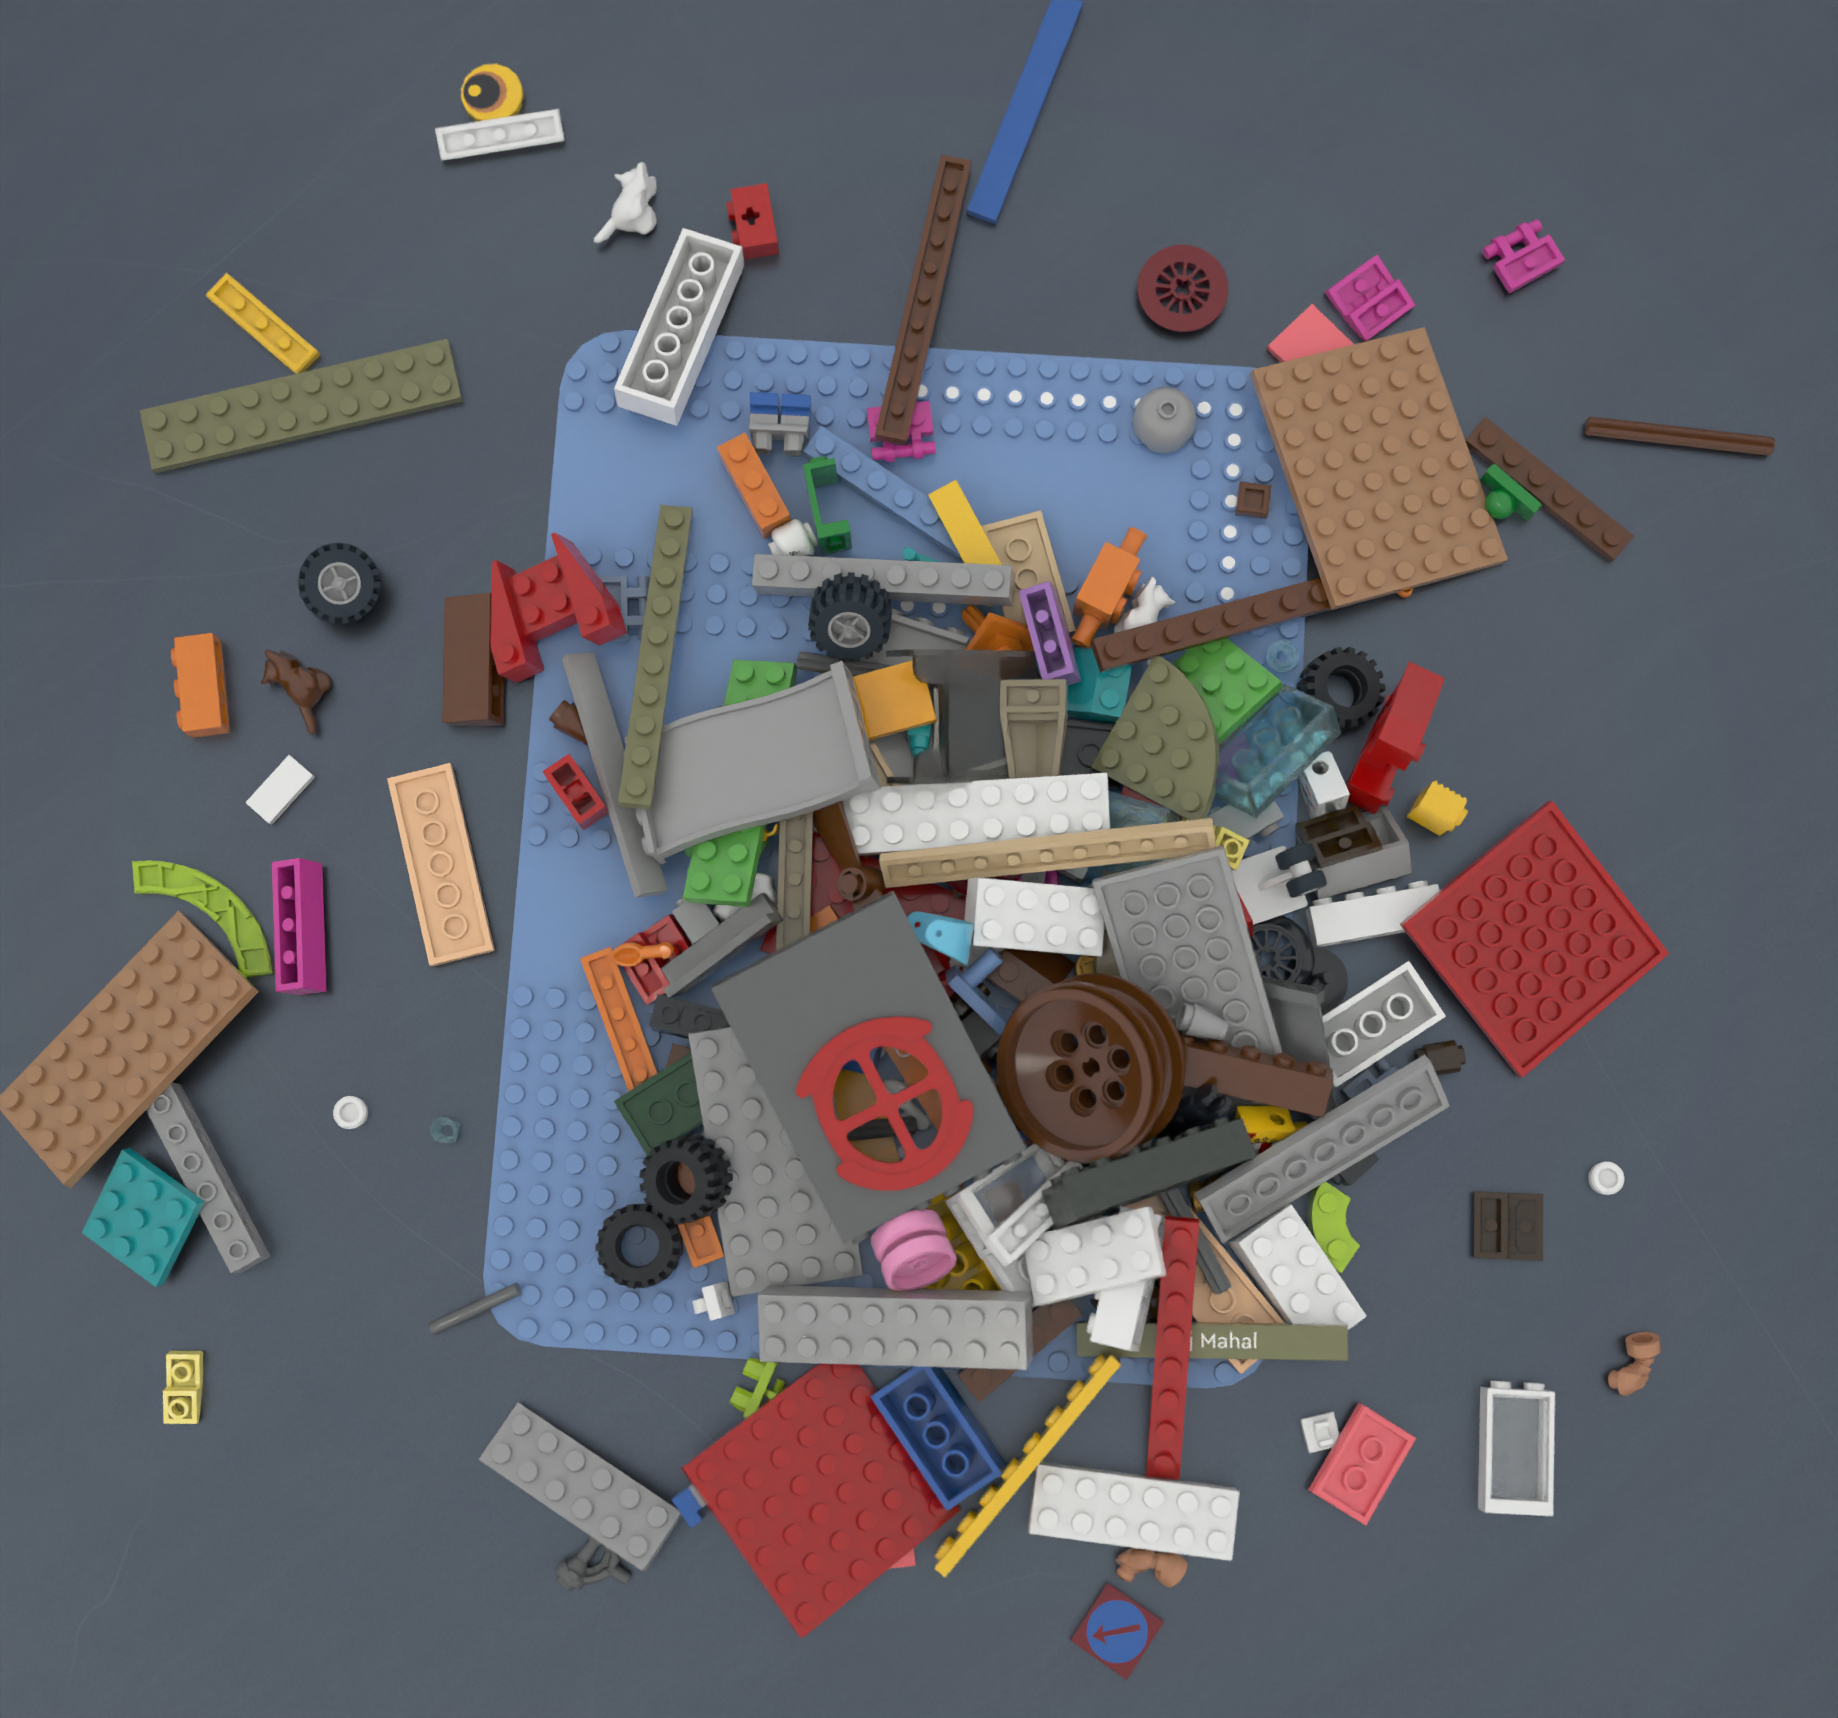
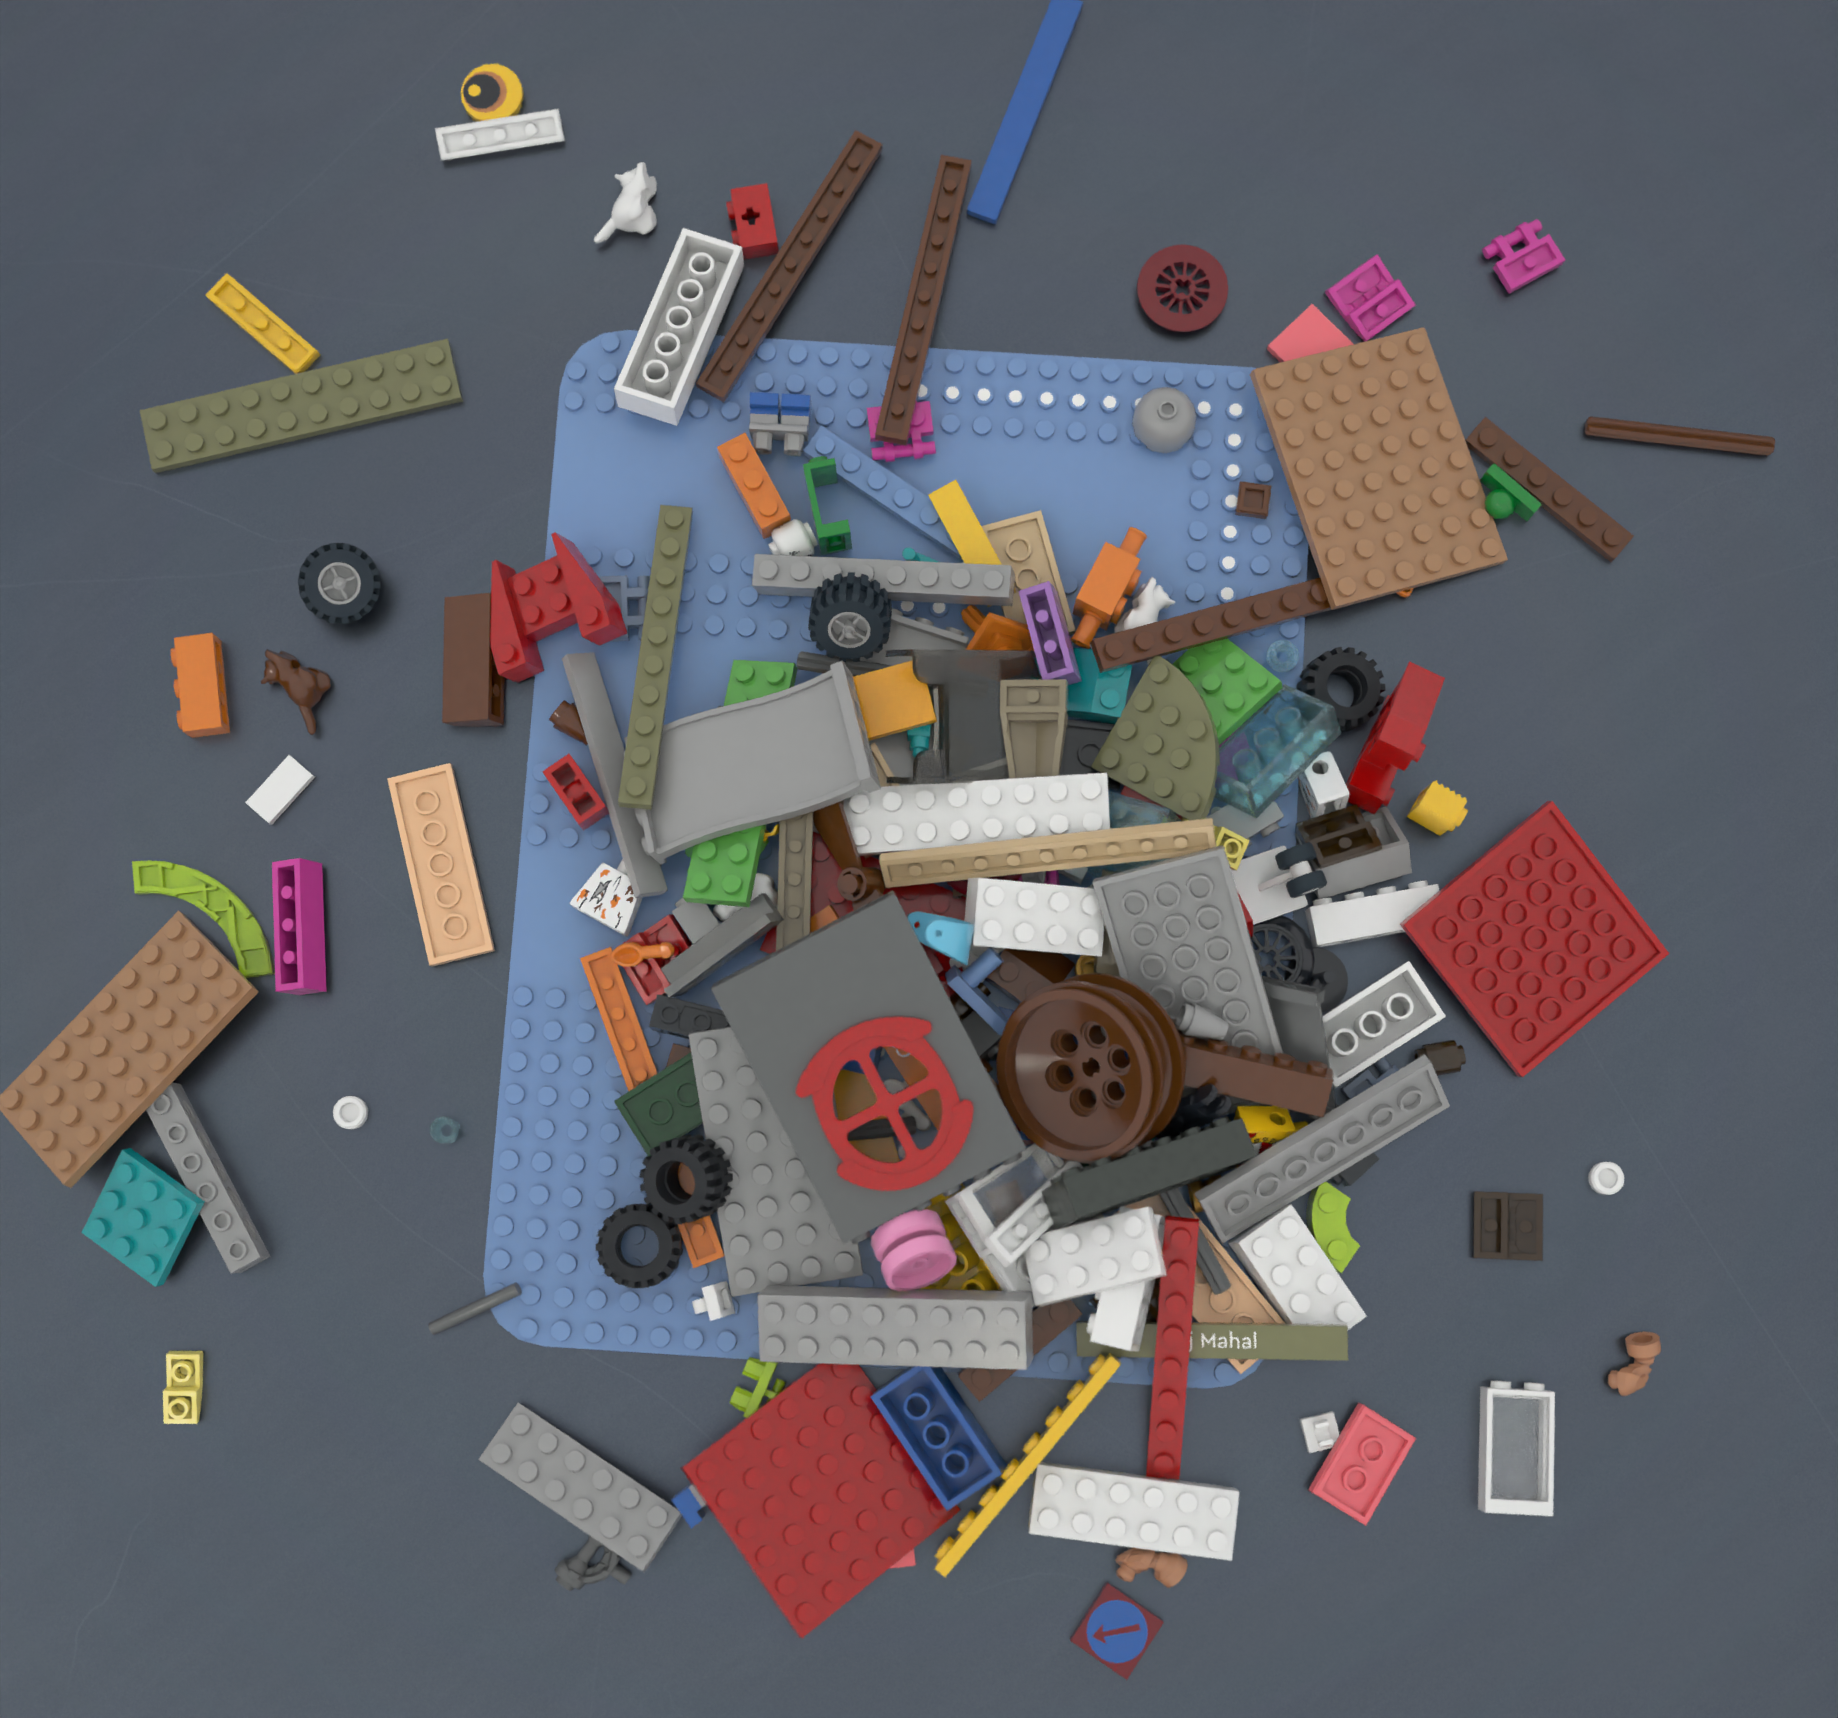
none -> white torso [570,859,643,937]
none -> reddish brown plate [696,130,883,402]

